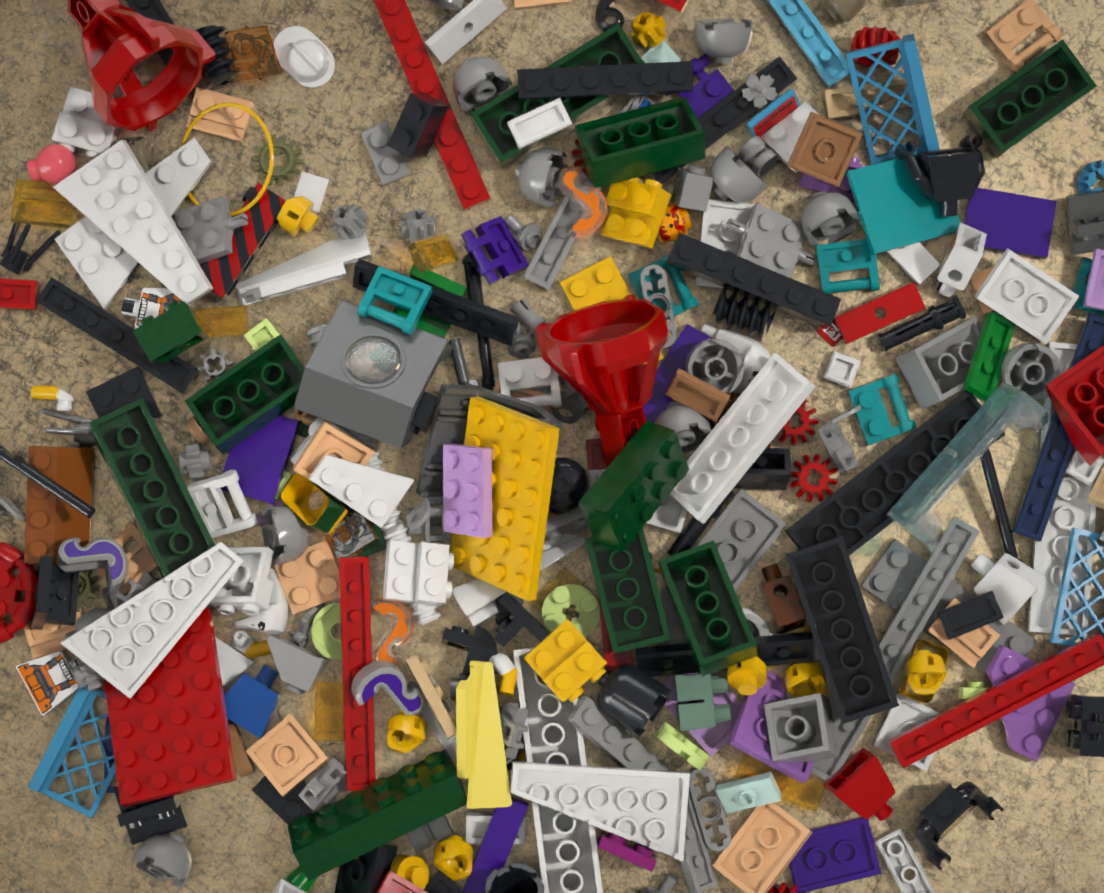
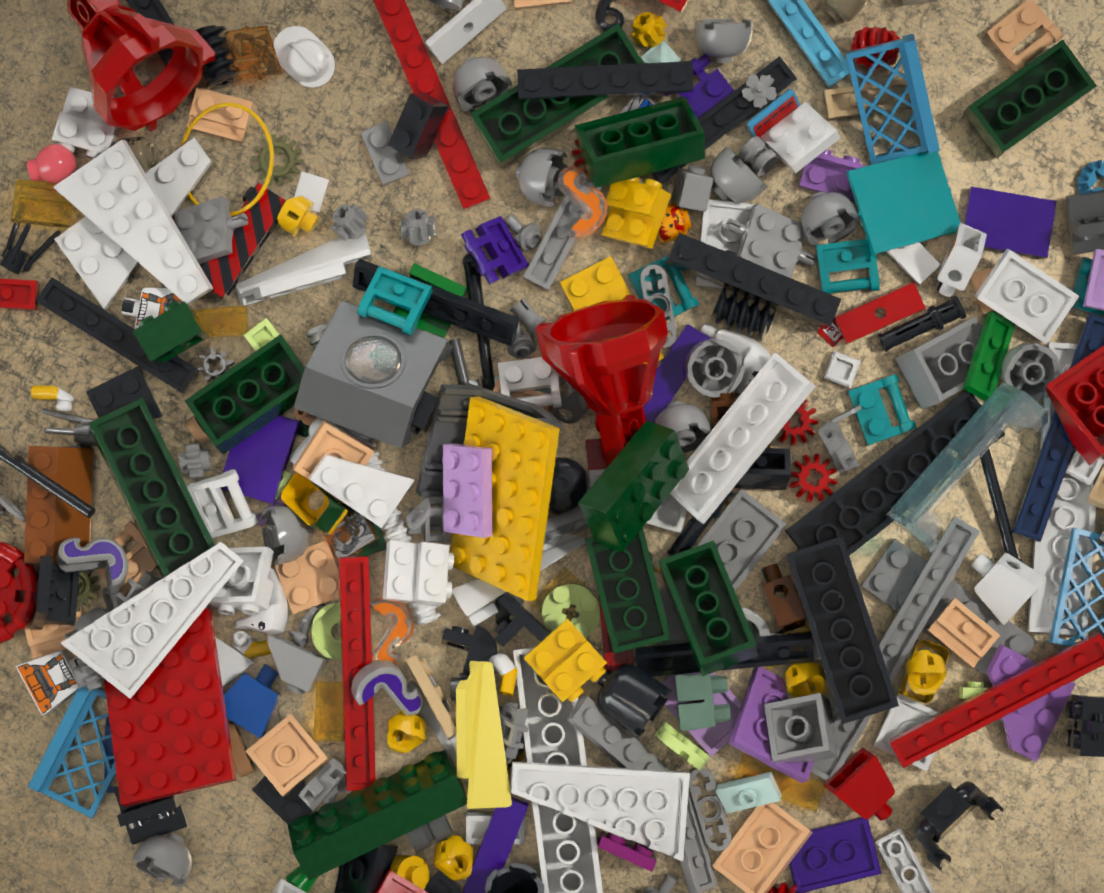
clear yellow plate [408,234,459,273] -> none
white tile [507,98,572,150] -> none
medium nougat tile [664,368,730,422] -> none
yellow piece [727,657,767,695] -> none
medium nougat tile [787,112,863,187] -> none
black torso [895,134,986,217] -> none
black tile [937,591,1004,640] -> none

